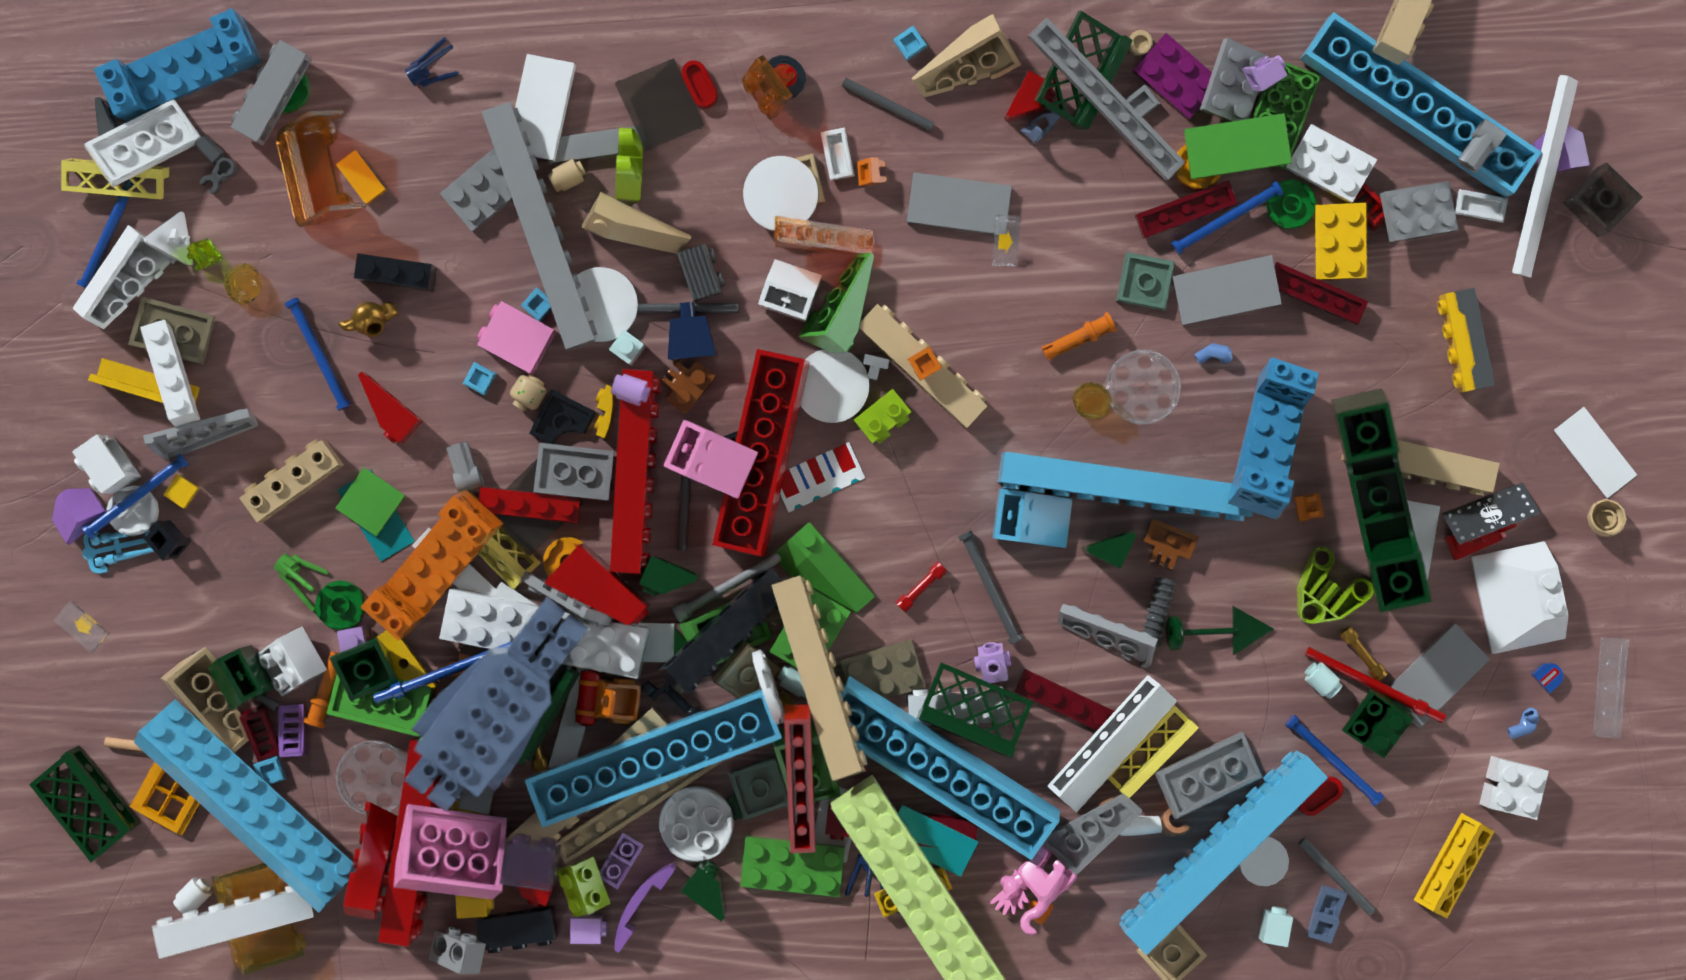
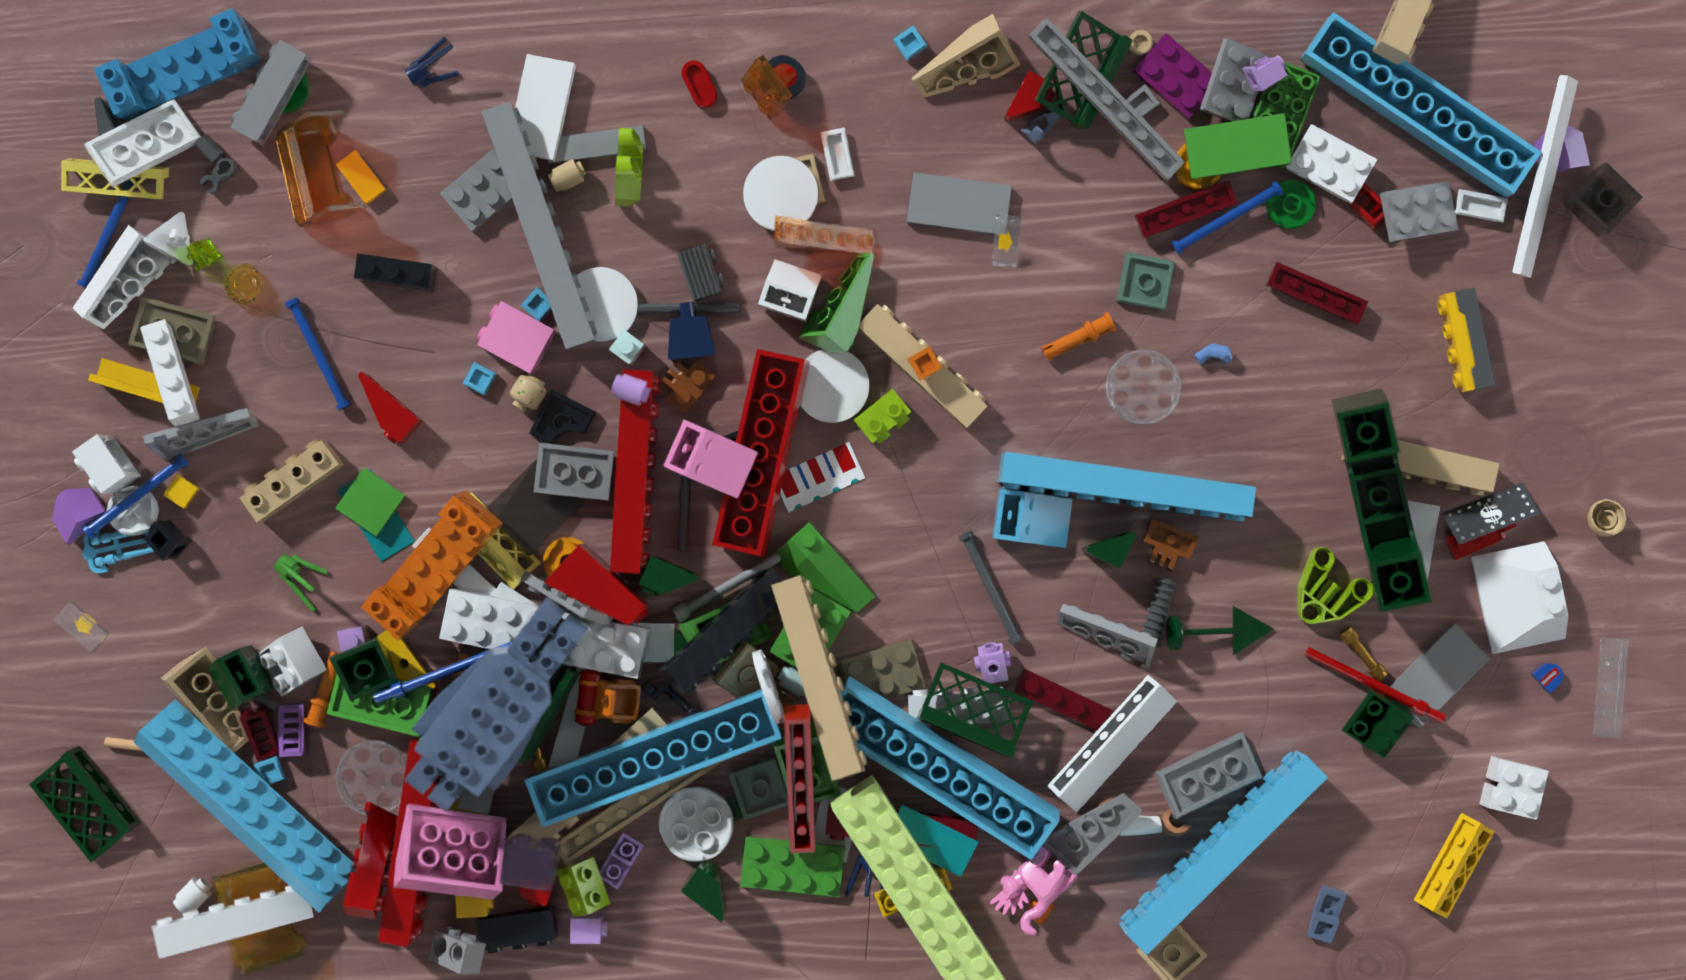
light orange piece [129,762,200,835] -> none
green tile [315,580,366,630] -> none
pearl gold piece [339,301,399,337] -> none
light grey piece [446,441,484,493] -> none
red plate [479,487,581,523] -> none
tan wedge [581,192,691,254] -> none
yellow slope [594,385,615,439] -> none
clear smoke piece [615,58,704,151] -> none
medium lavender slope [615,863,677,953] -> none
dark grey bar [842,78,934,131] -> none
orange tile [857,157,887,187] -> none
light grey tile [863,354,889,380] -> none
red bar [895,561,948,613] -> none
clear yellow hair [1072,381,1112,420] -> none
light yellow fence [1107,705,1199,798] -> none
light grey tile [1173,255,1282,325] -> none
dark azure plate [1228,357,1319,519] -> none
white tile [1239,836,1289,886] -> none
light aqua brick [1258,906,1293,947] -> none
blue bar [1285,715,1384,806] -> none
orange tile [1293,492,1324,521] -> none
red tile [1298,776,1344,816] -> none
dark grey bar [1298,837,1376,915] -> none
light aqua brick [1305,662,1342,699] -> none
yellow plate [1315,203,1368,280] -> none
light grey piece [1457,119,1506,173] -> none
medium blue arm [1507,708,1539,740] -> none
white sticker [1554,407,1637,498] -> none

